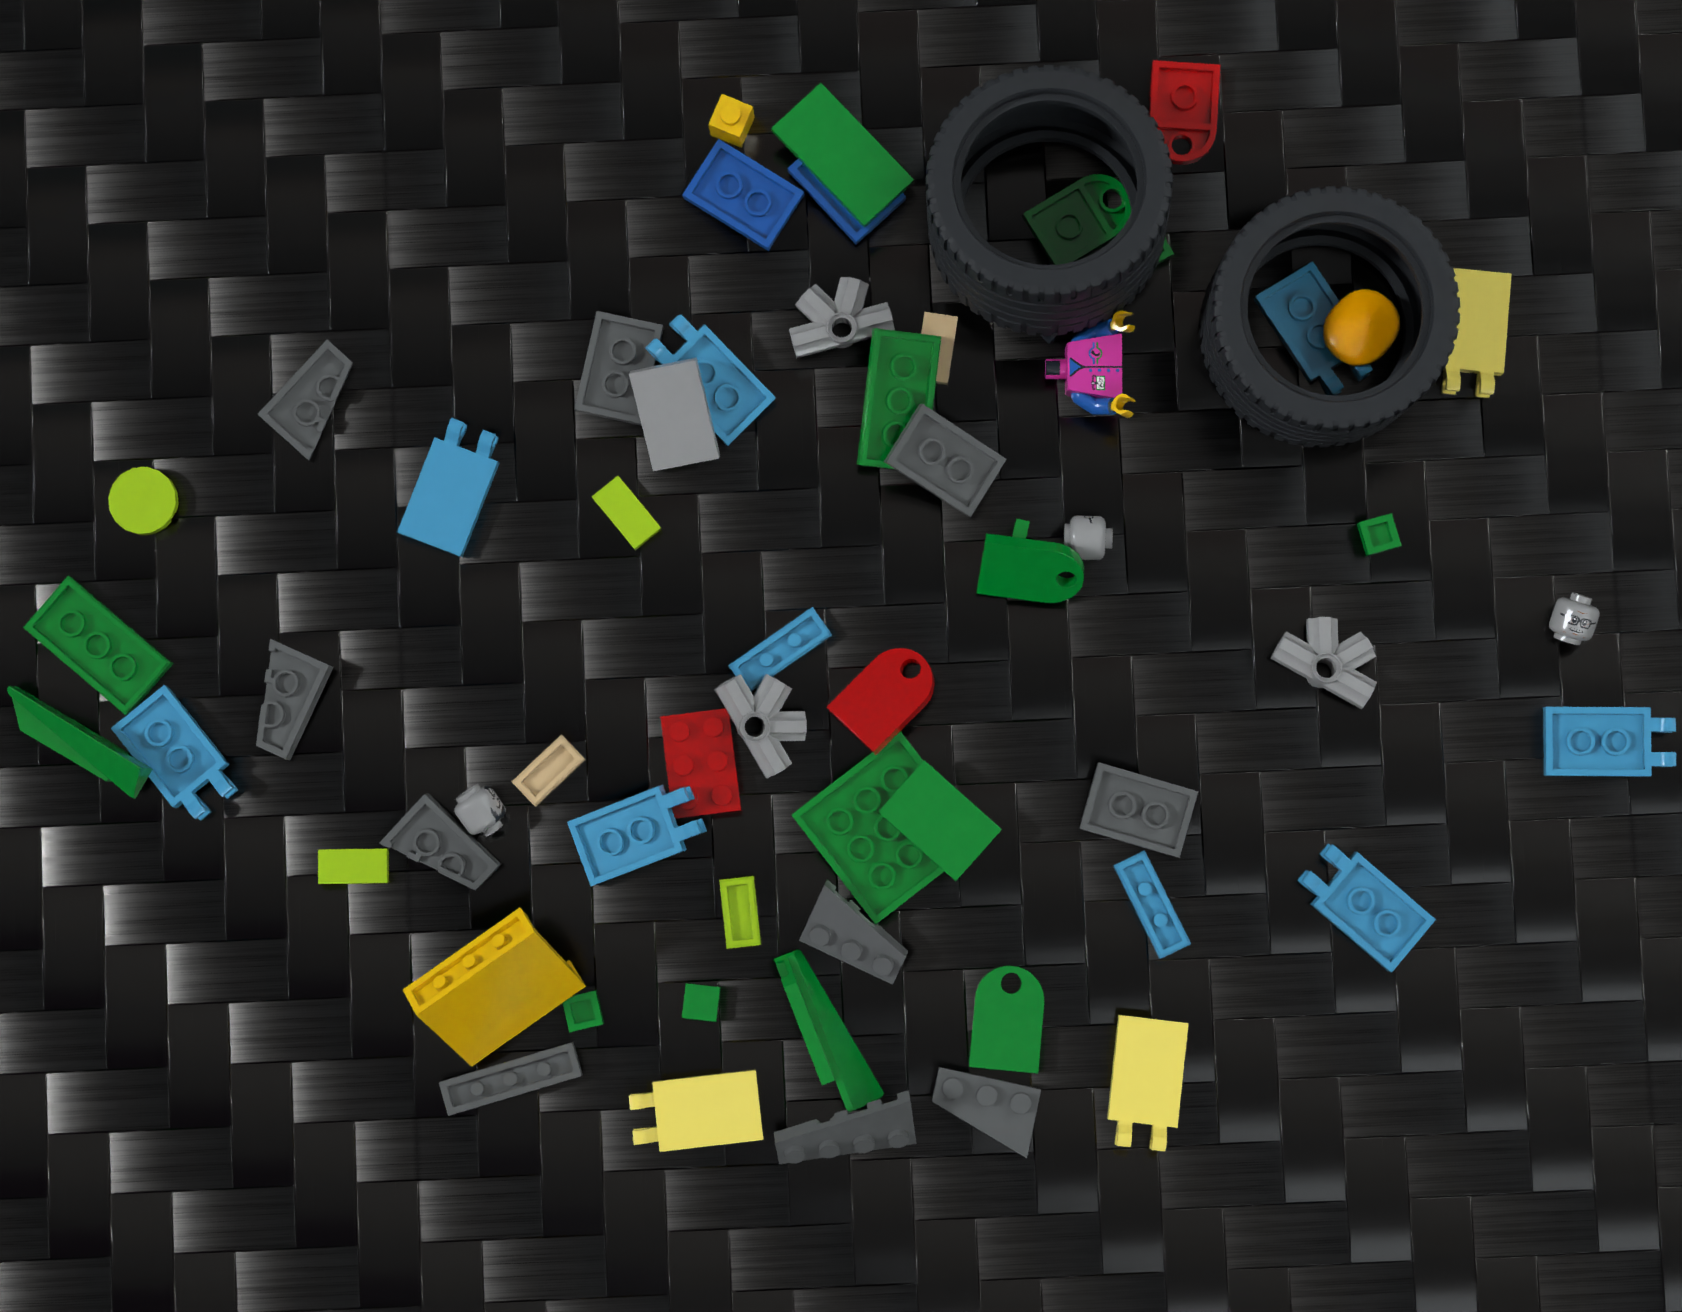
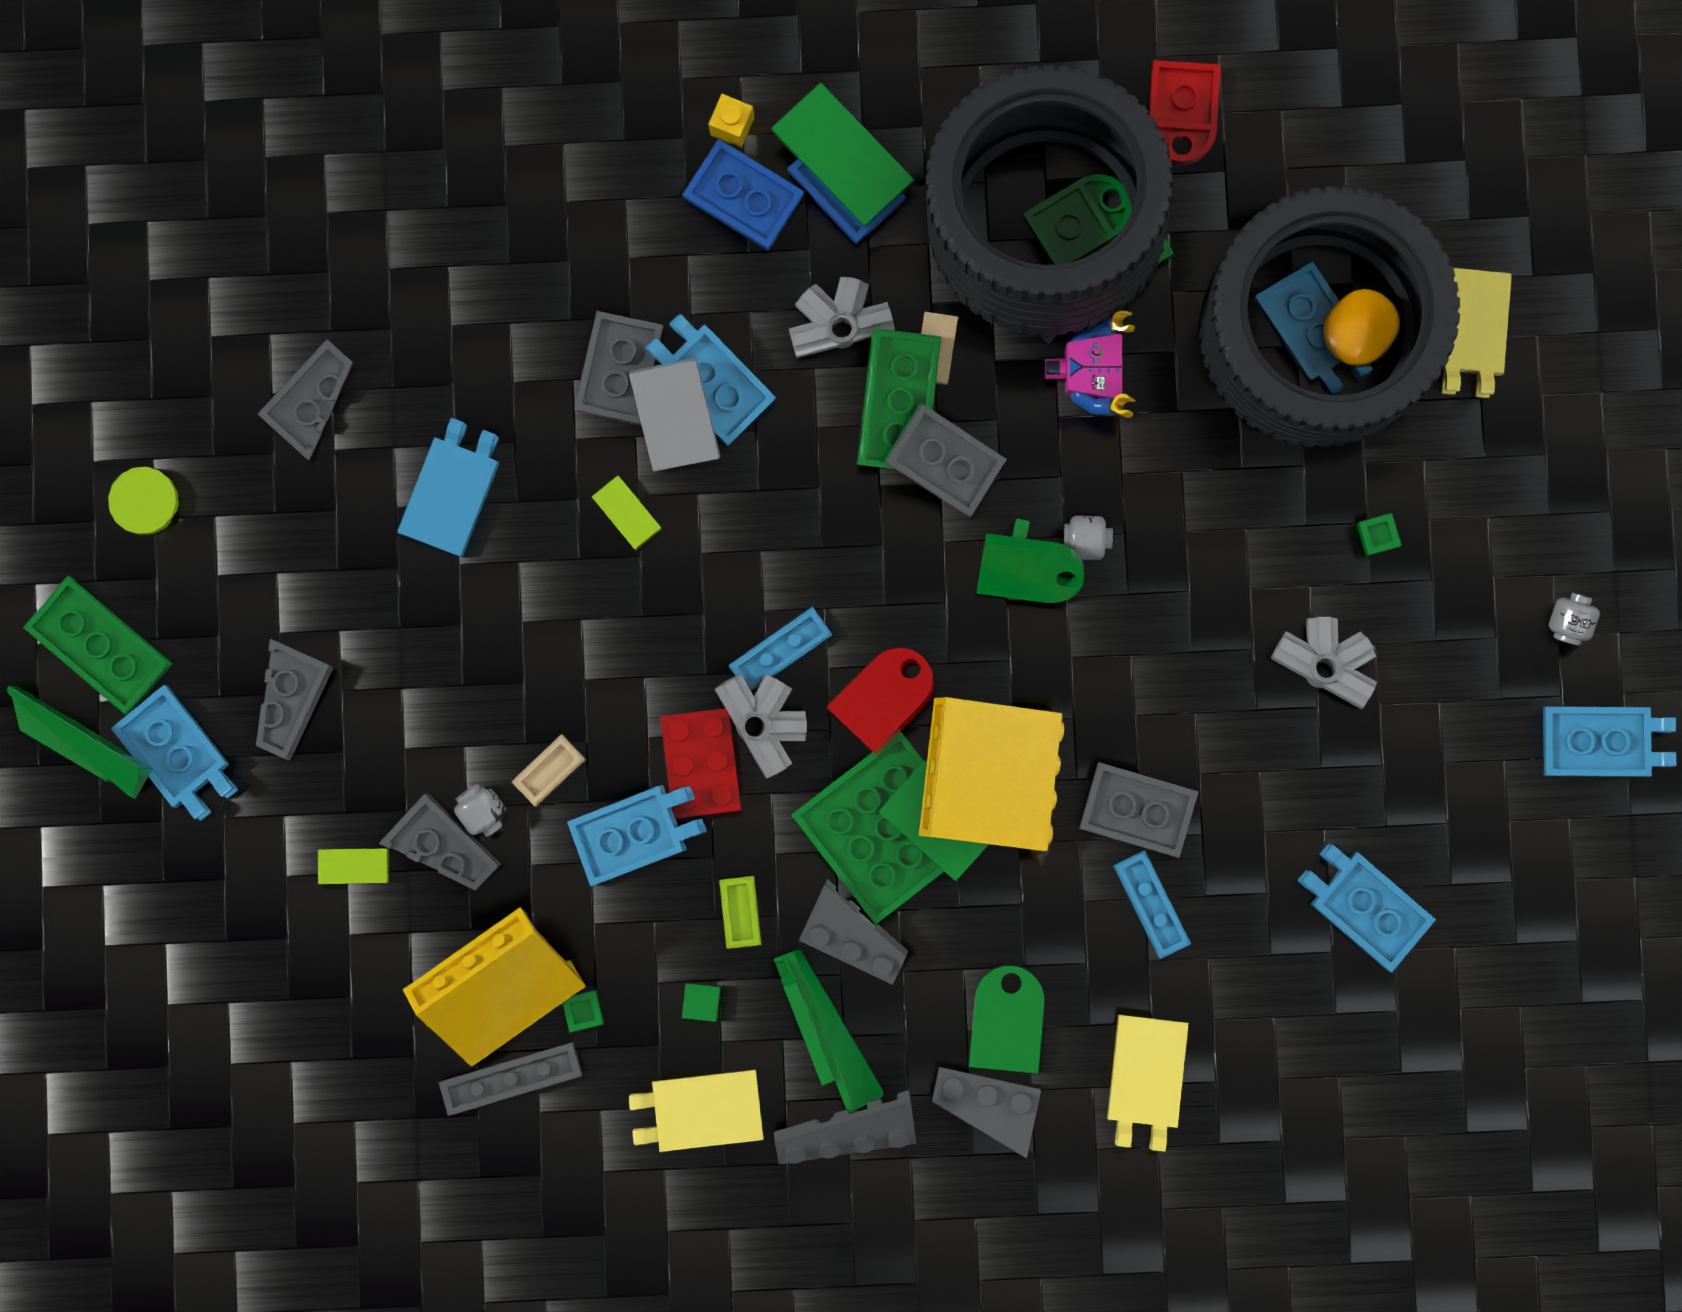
none -> yellow panel [919,697,1064,851]

